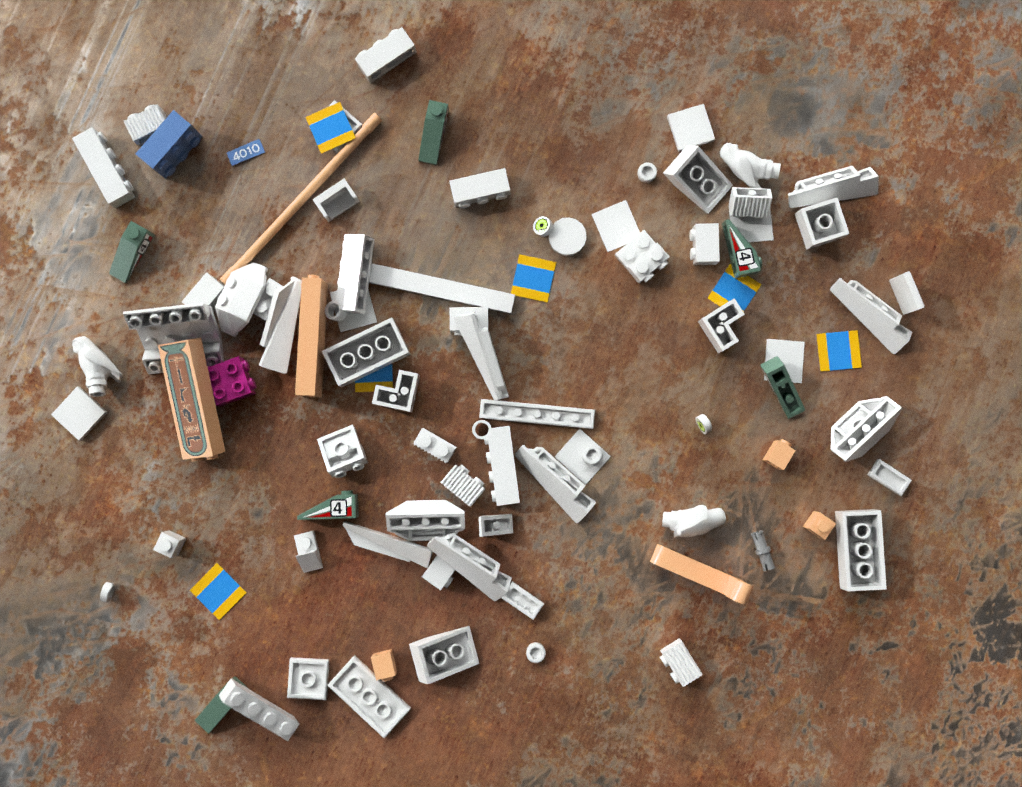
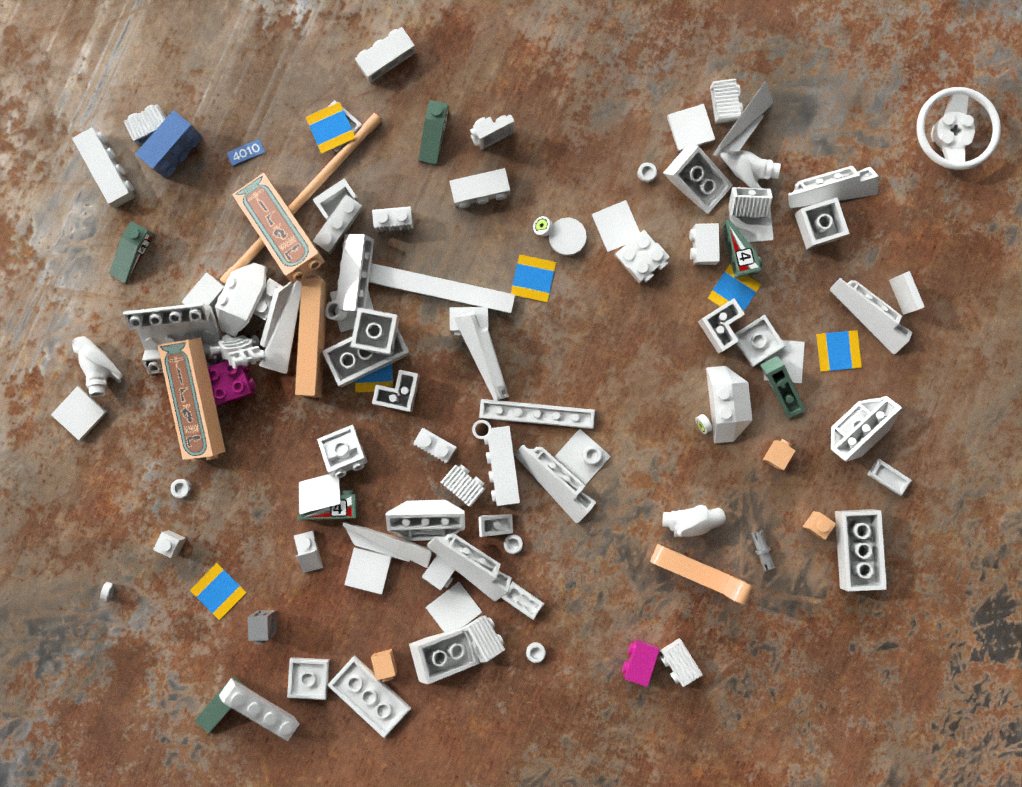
none -> white tile [171,479,192,498]
none -> white piece [209,334,266,369]
none -> brick [232,173,325,284]
none -> light grey brick [248,610,277,644]
none -> white sticker [299,474,340,514]
none -> white brick [313,194,363,254]
none -> white tile [344,547,392,594]
none -> white brick [351,308,400,356]
none -> white brick [372,206,414,233]
none -> white sticker [425,582,482,632]
none -> white brick [462,615,505,662]
none -> white plate [470,114,514,150]
none -> white tile [504,534,523,554]
none -> dark pink brick [621,639,660,687]
none -> white wedge [706,366,752,443]
none -> white brick [710,79,743,124]
none -> white wedge [713,81,774,156]
none -> white tile [735,315,786,367]
none -> white piece [917,87,1001,170]

